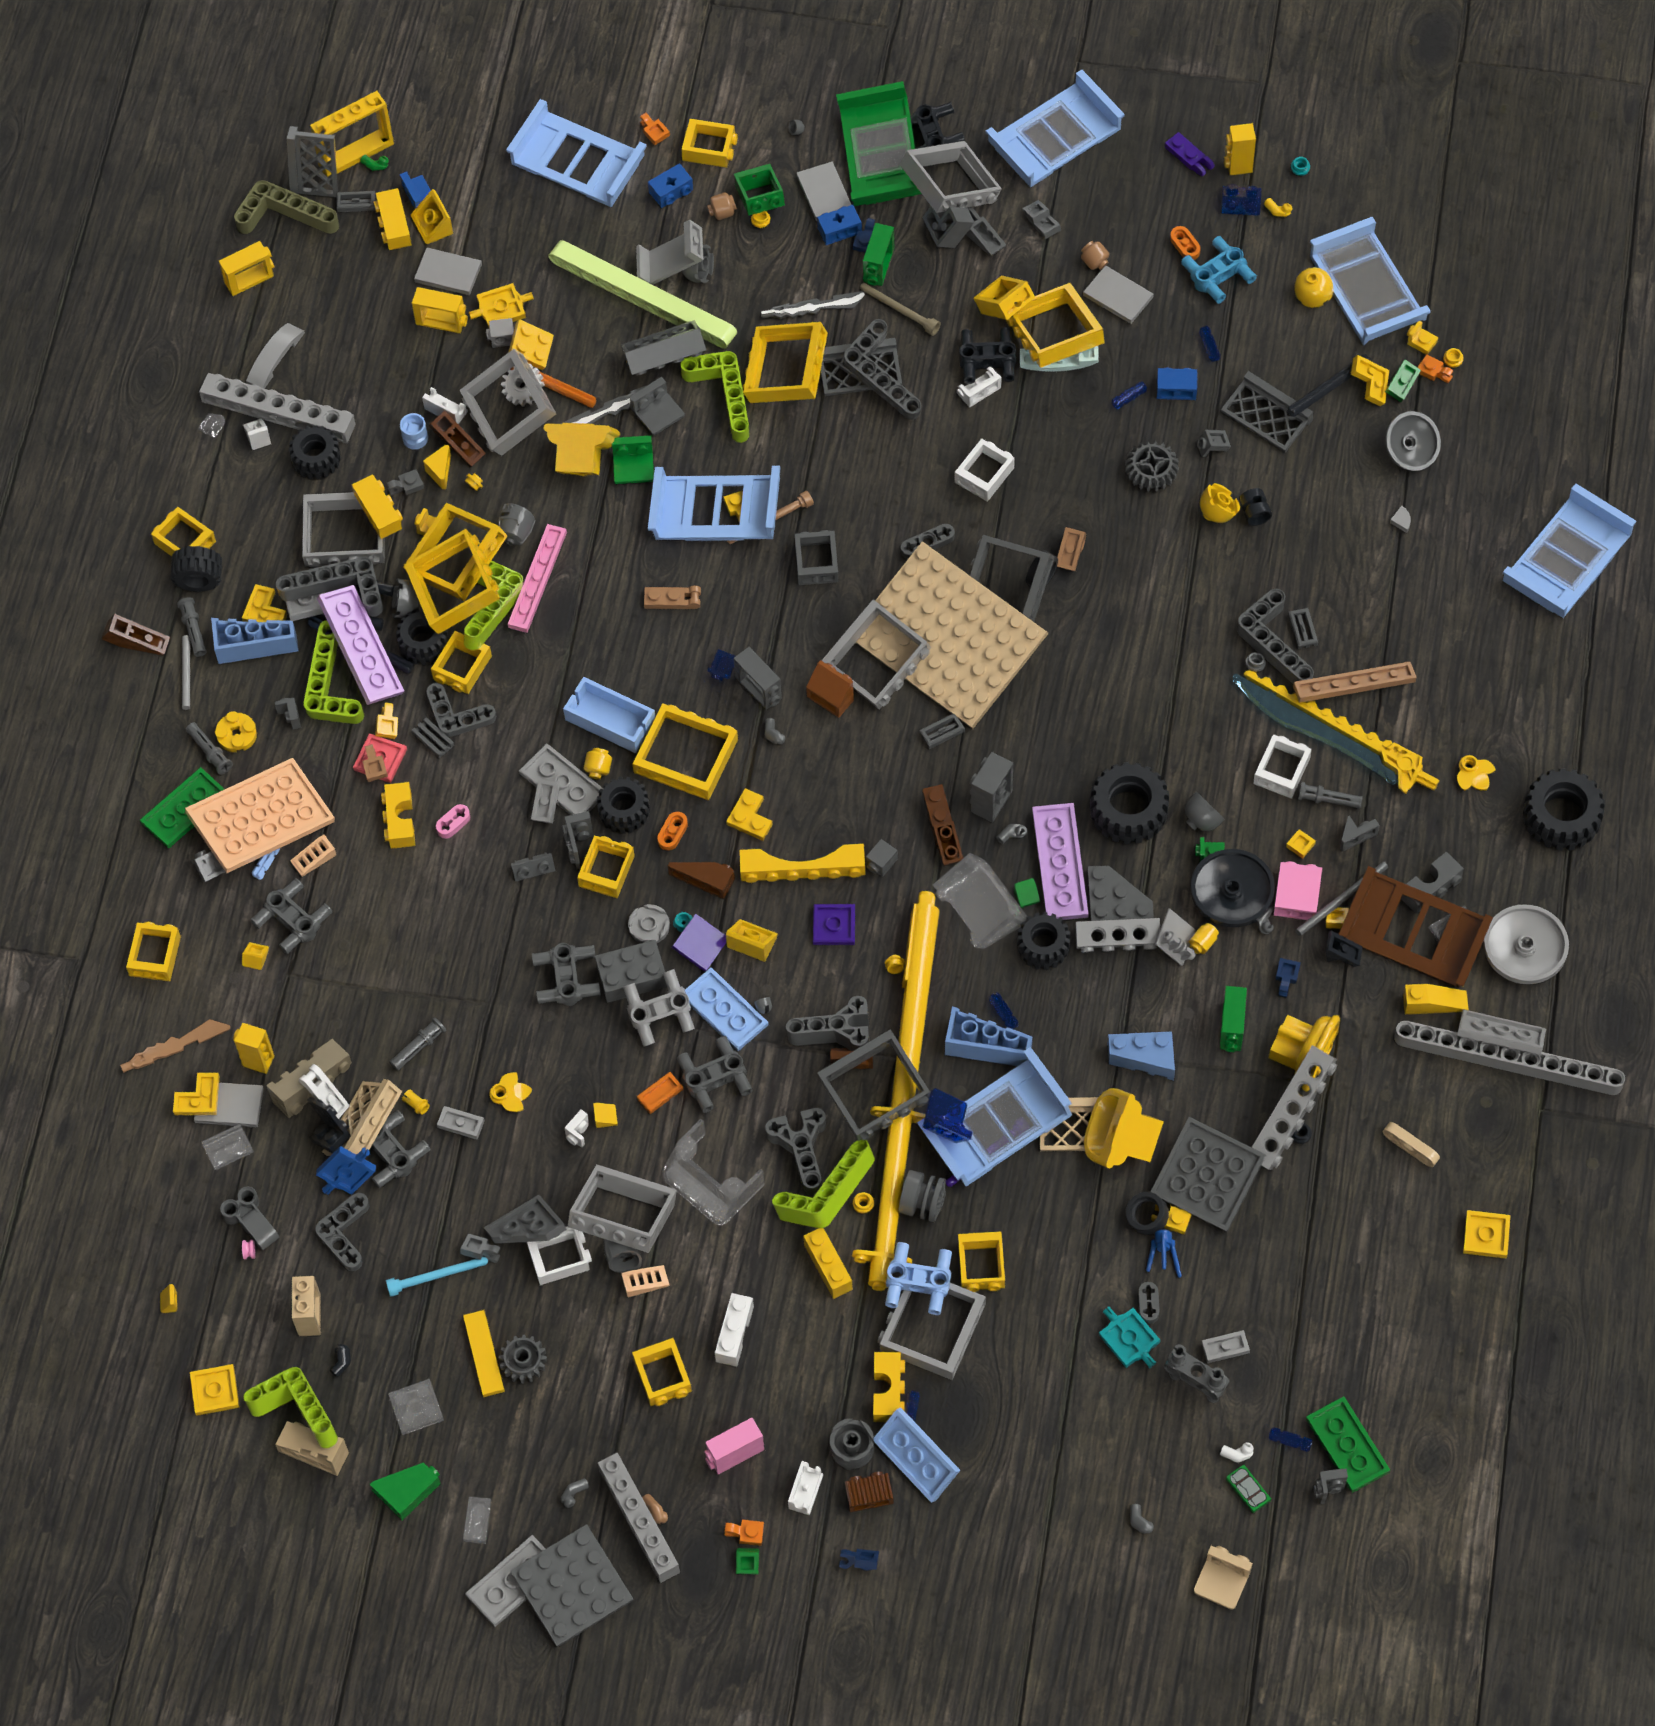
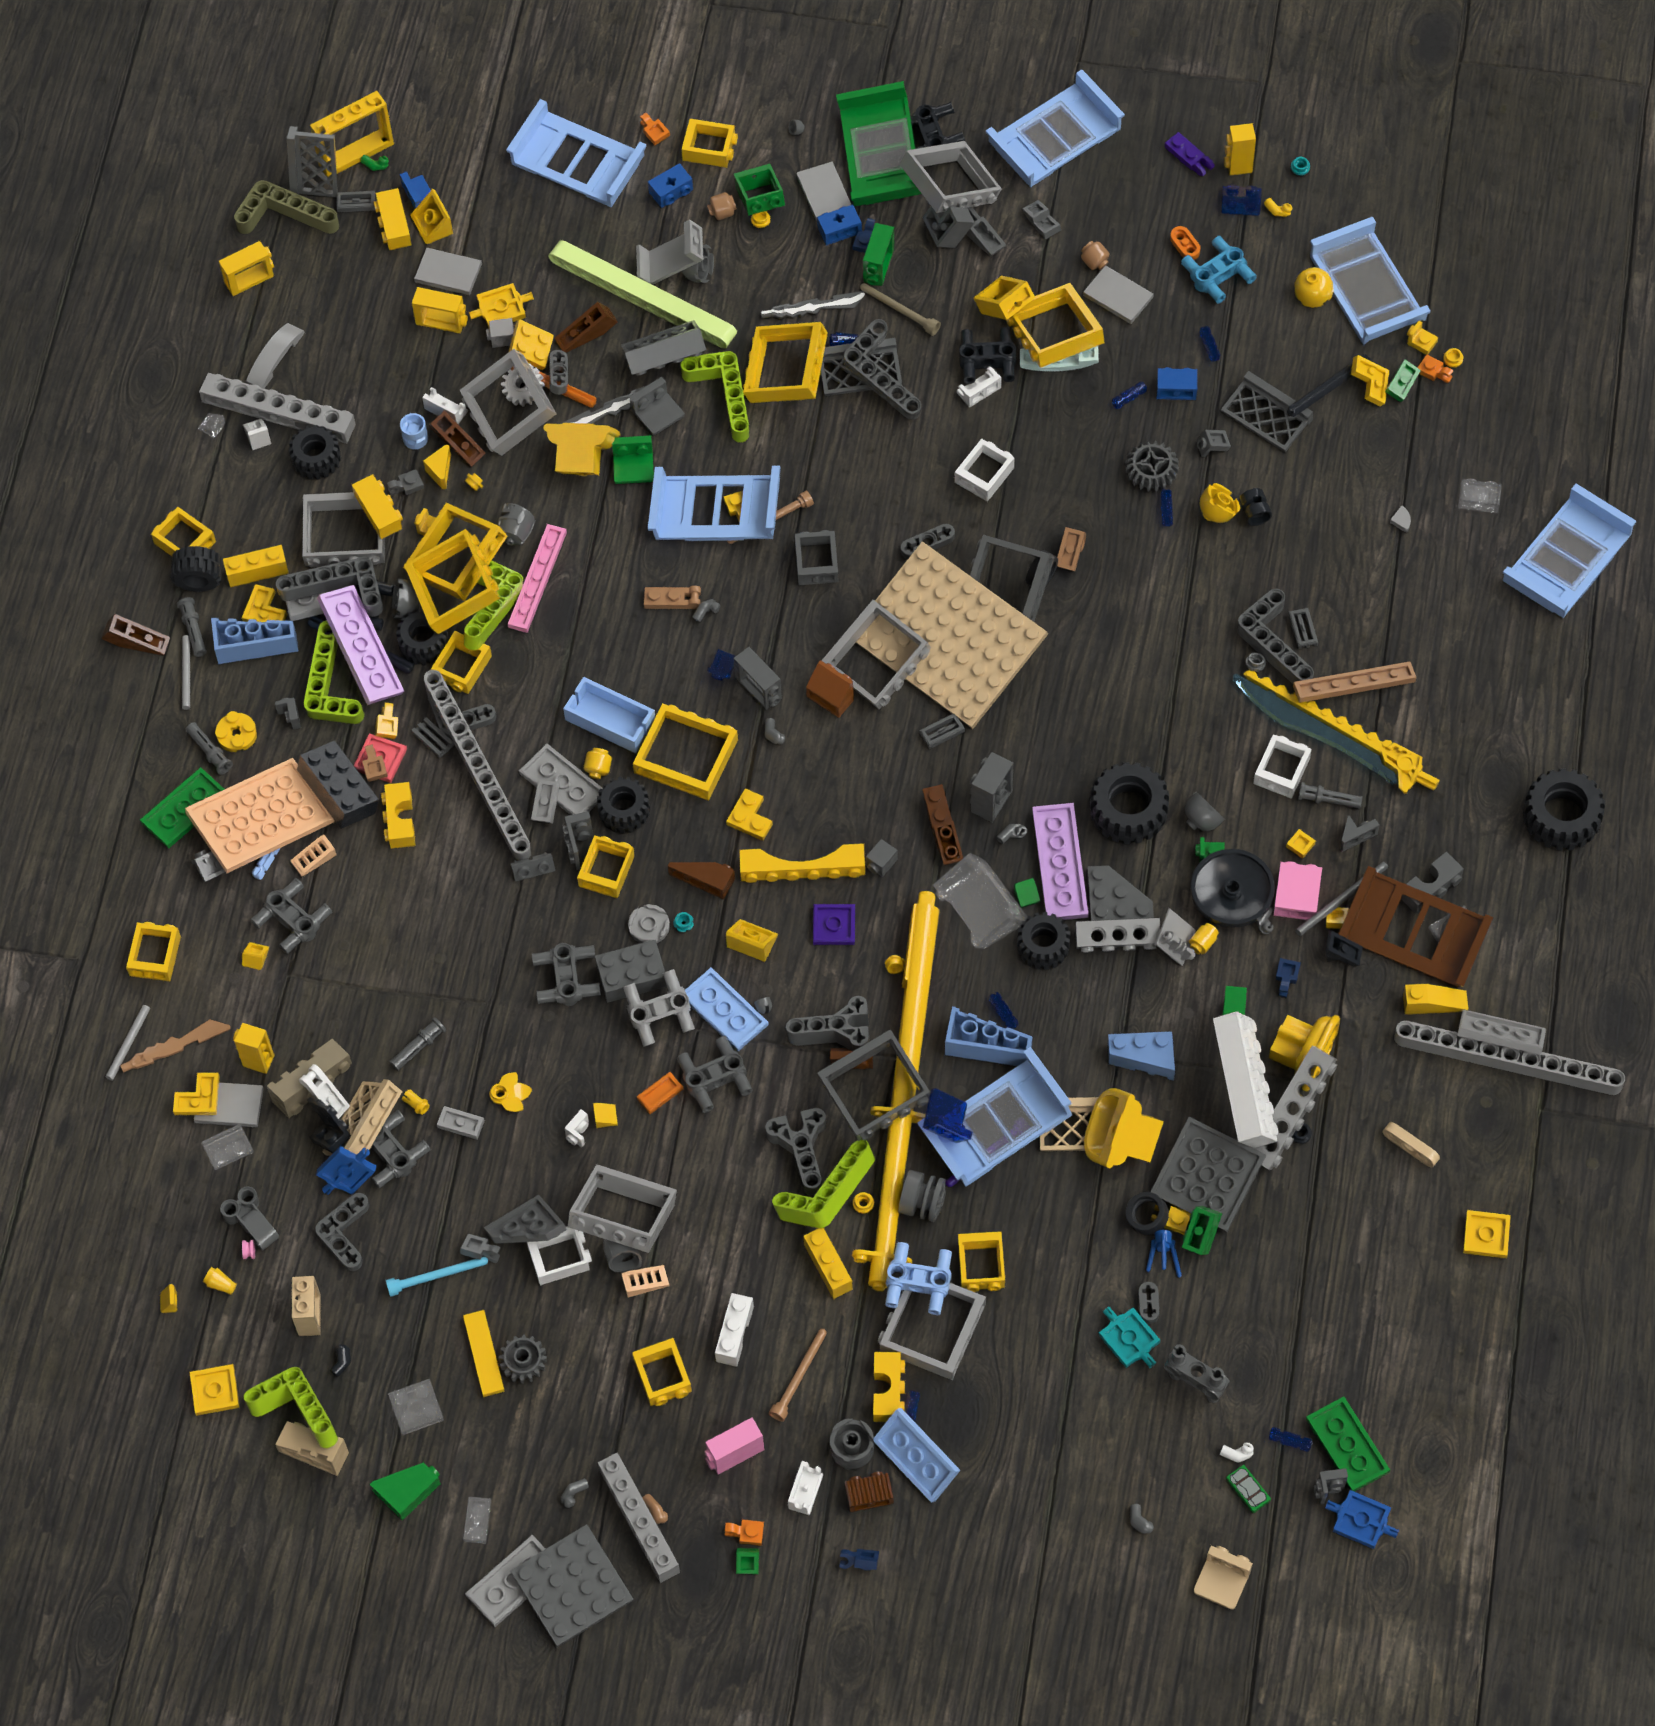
bright pink beam [436,804,470,839] -> none
orange plate [658,812,688,850] -> none
clear windscreen [662,1119,765,1225] -> none
tile [671,914,726,972] -> none
light grey plate [1201,1330,1250,1363] -> none
dark grey dish [1385,411,1441,471] -> none
yellow plate [1457,755,1496,791] -> none
light grey dish [1484,905,1569,984] -> none
none -> light grey bar [105,1005,150,1081]
none -> yellow cone [203,1267,237,1295]
none -> yellow brick [223,545,289,587]
none -> black brick [297,741,379,829]
none -> light grey beam [424,670,531,860]
none -> dark grey beam [549,350,568,395]
none -> reddish brown slope [555,302,618,353]
none -> dark grey arm [692,599,720,622]
none -> medium nougat piece [769,1329,827,1422]
none -> clear blue cone [829,332,859,346]
none -> clear blue axle [1161,489,1173,526]
none -> green brick [1182,1206,1222,1255]
none -> white brick [1213,1012,1278,1148]
none -> blue plate [1325,1490,1399,1549]
none -> clear brick [1458,478,1502,513]

